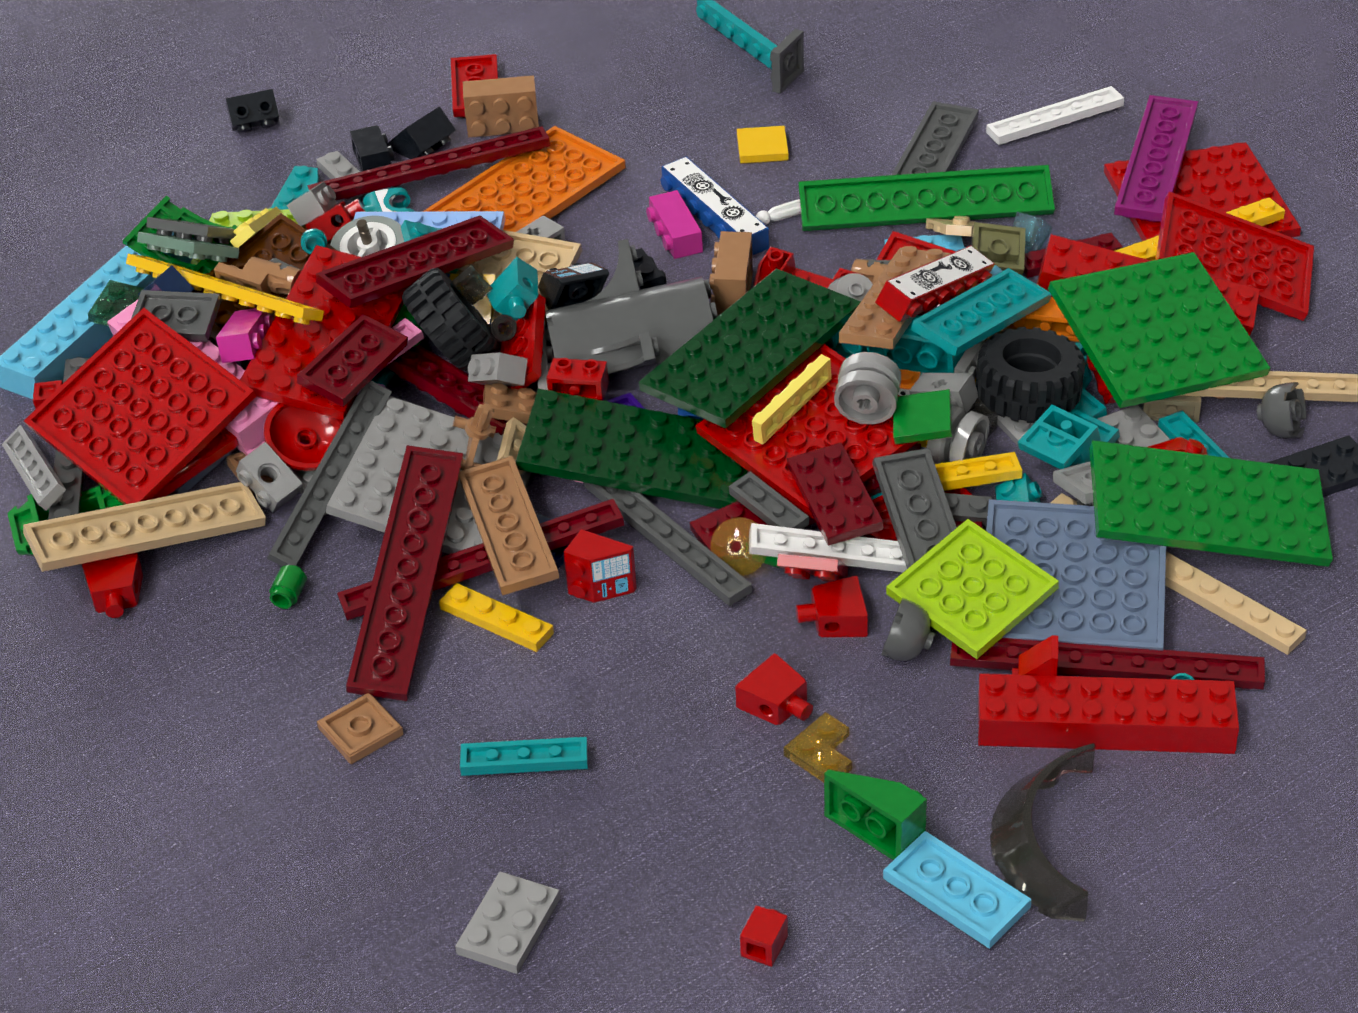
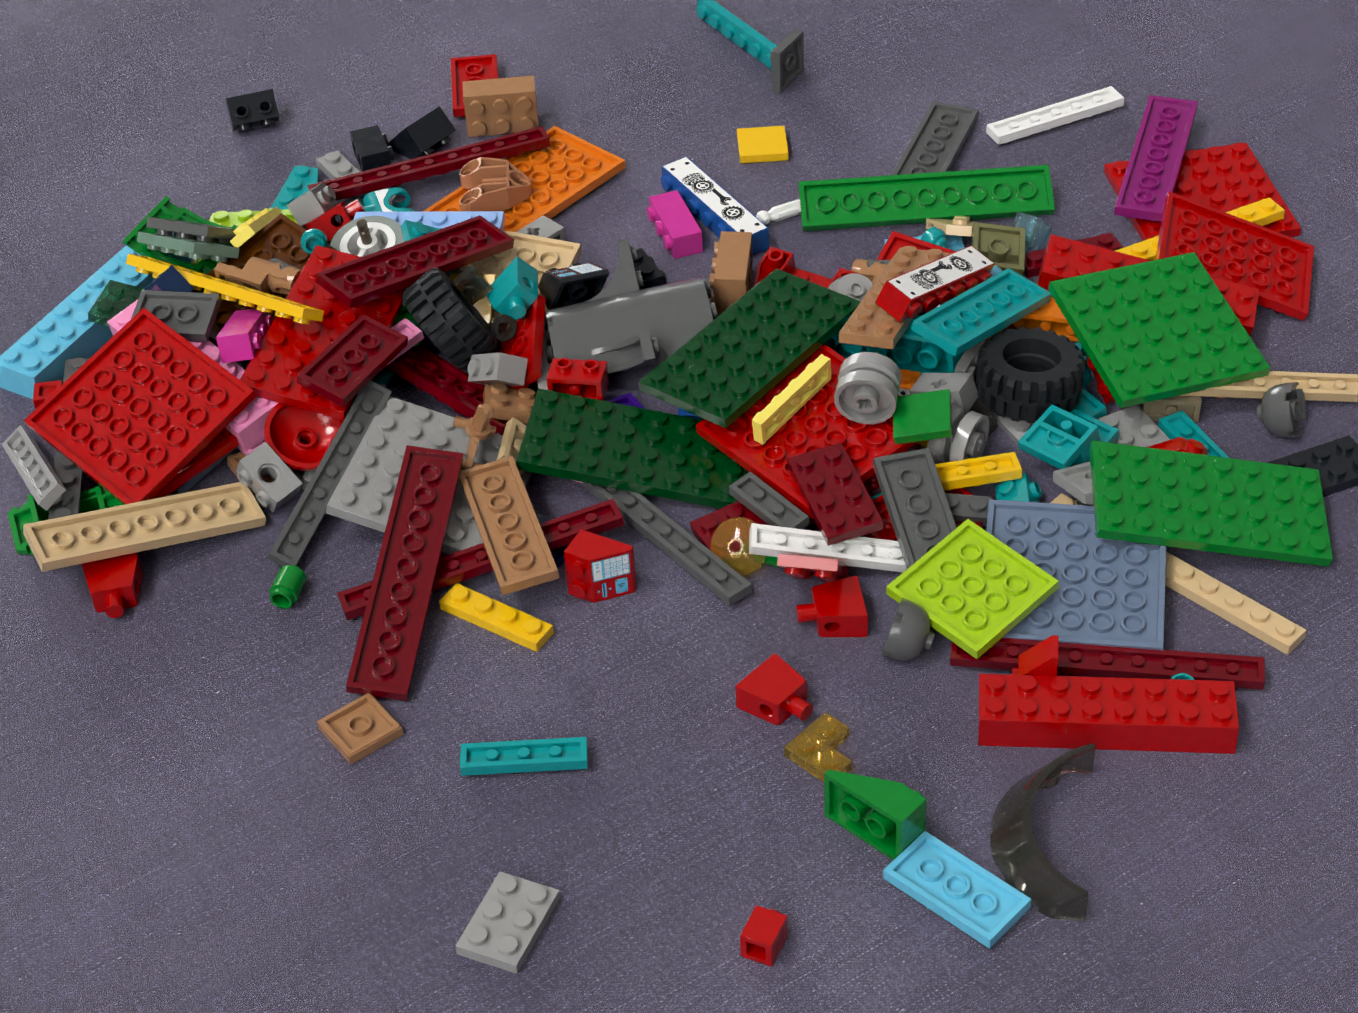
none -> nougat connector [459,157,532,211]
none -> teal plate [921,227,947,248]

